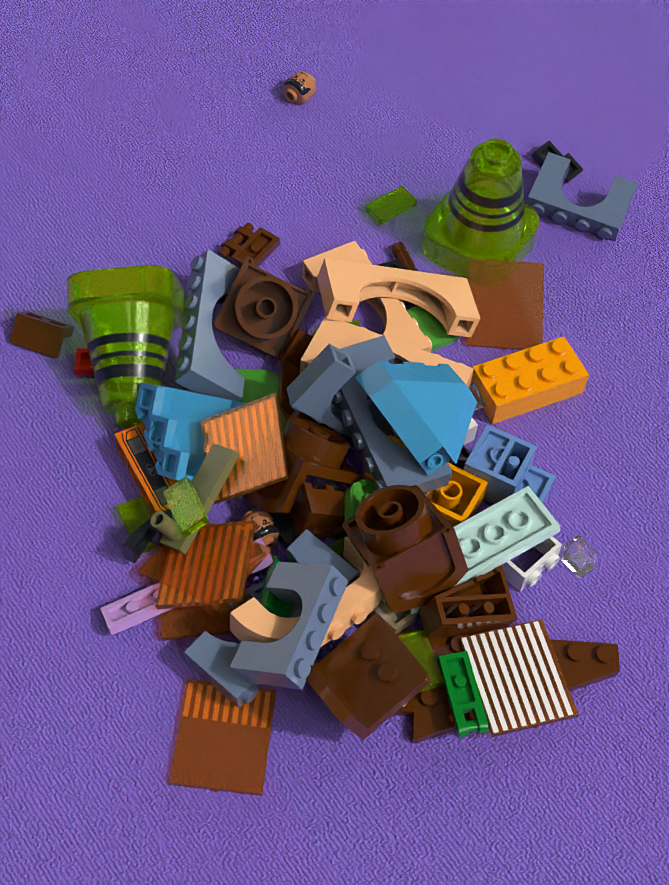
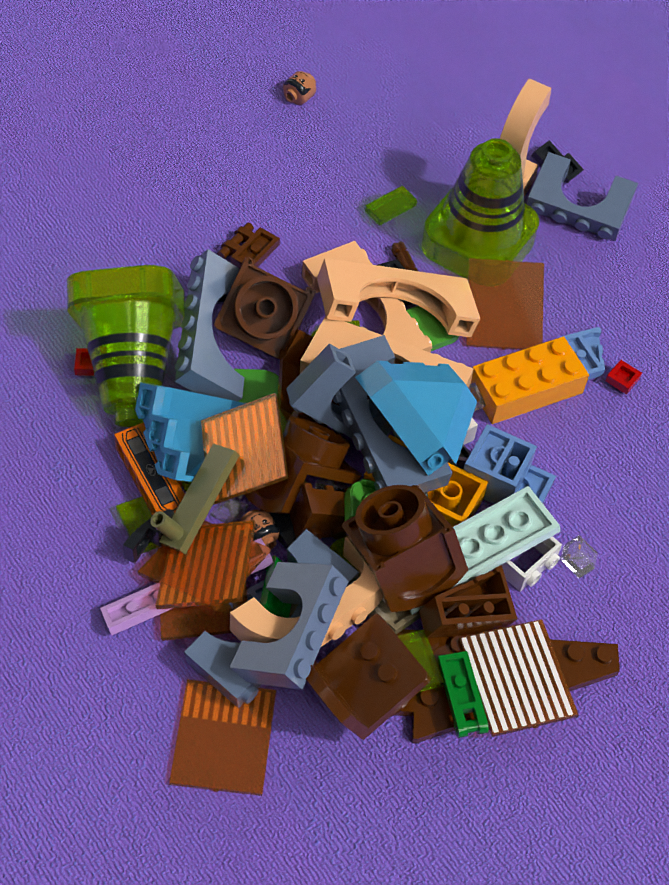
reddish brown panel [10,311,74,358] -> none
clear neon green tile [163,477,209,537] -> none
none -> clear slope [210,494,248,527]
none -> light nougat arch [493,78,552,202]
none -> medium blue wing [558,327,605,380]
none -> red plate [605,360,642,395]

